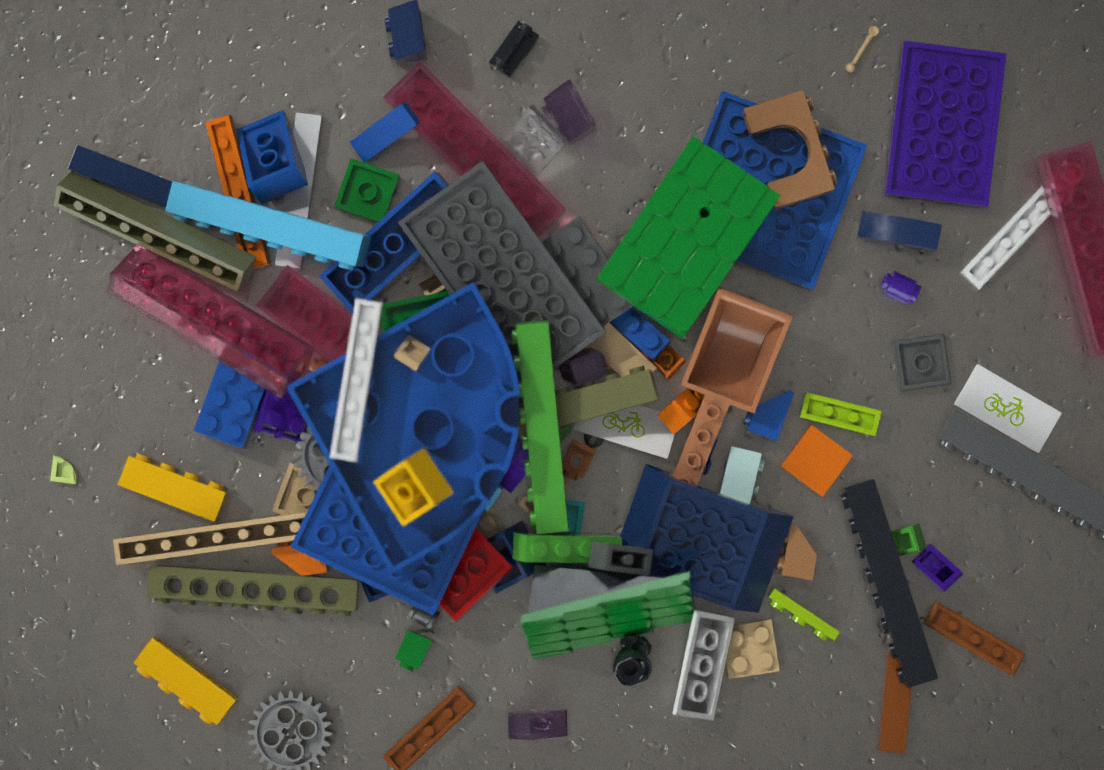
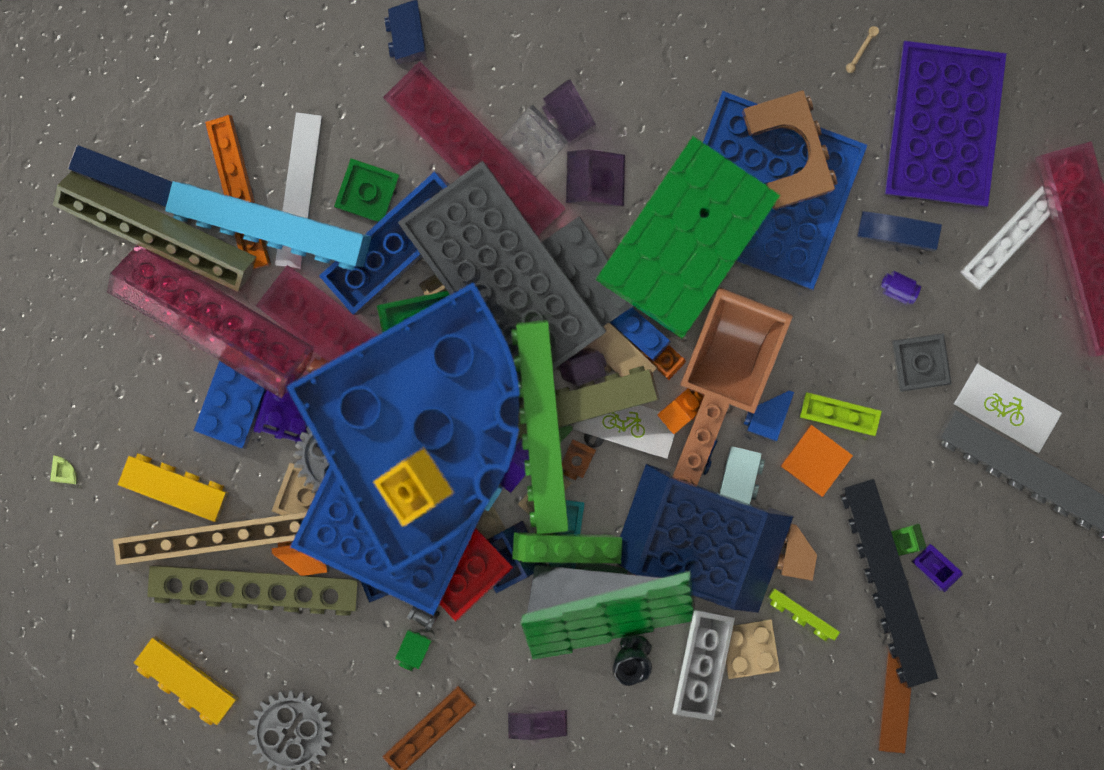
blue slope [236,110,308,204] -> none
white tile [330,299,382,462] -> none
blue tile [350,101,421,163] -> none
tan plate [394,335,431,371] -> none
black hinge [489,21,539,77] -> none
dark grey brick [588,541,653,576] -> none
dark orange tile [922,601,1026,677] -> none
none -> clear purple slope [566,149,625,206]

